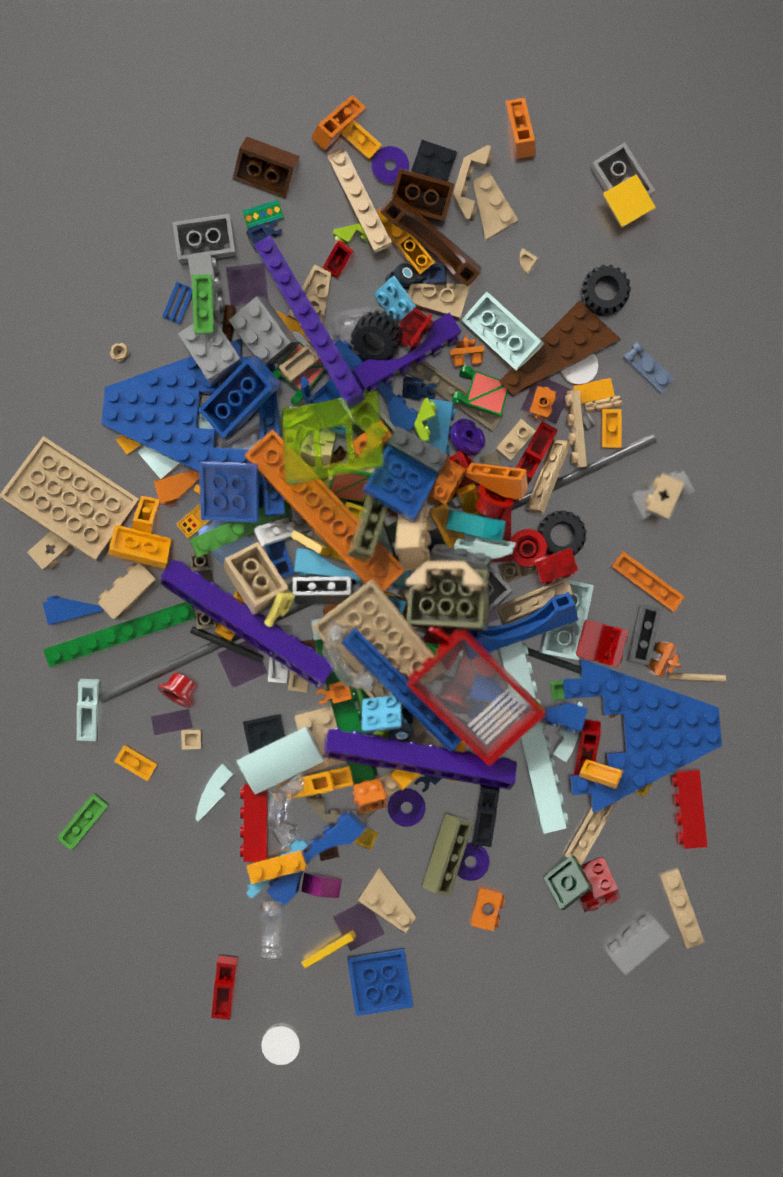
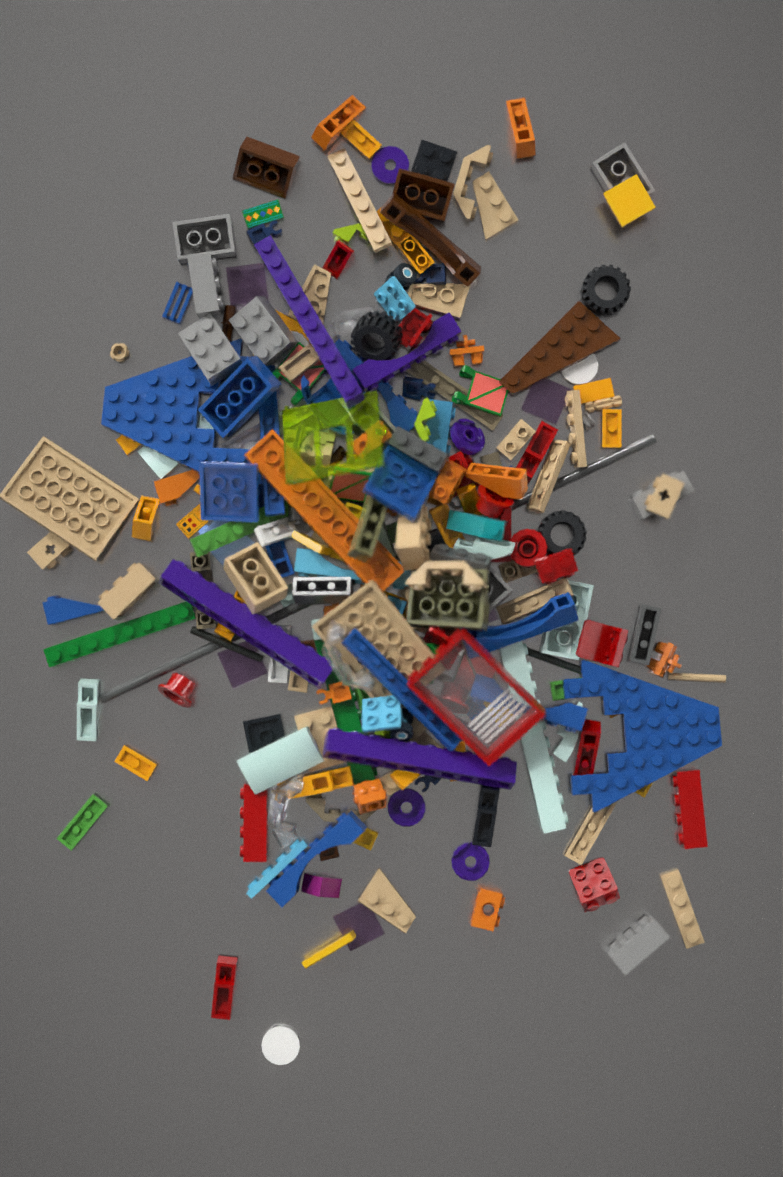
light orange plate [108,525,171,569] -> none
clear purple tile [151,709,193,735] -> none
tan plate [181,729,202,750] -> none
bright green plate [192,274,214,334] -> none
light aqua slope [196,763,235,822] -> none
light orange plate [246,850,308,884] -> none
clear slope [261,901,282,960] -> none
light yellow tile [264,592,295,627] -> none
blue plate [347,949,413,1016] -> none
olive brick [422,814,473,897] -> none
light aqua slope [462,291,544,370] -> none
tan tile [519,248,538,275] -> none
orange head [529,386,556,420] -> none
plate [543,855,593,910] -> none
light orange tile [579,759,623,788] -> none
orange plate [611,551,685,612] -> none
sand blue plate [623,342,675,393] -> none

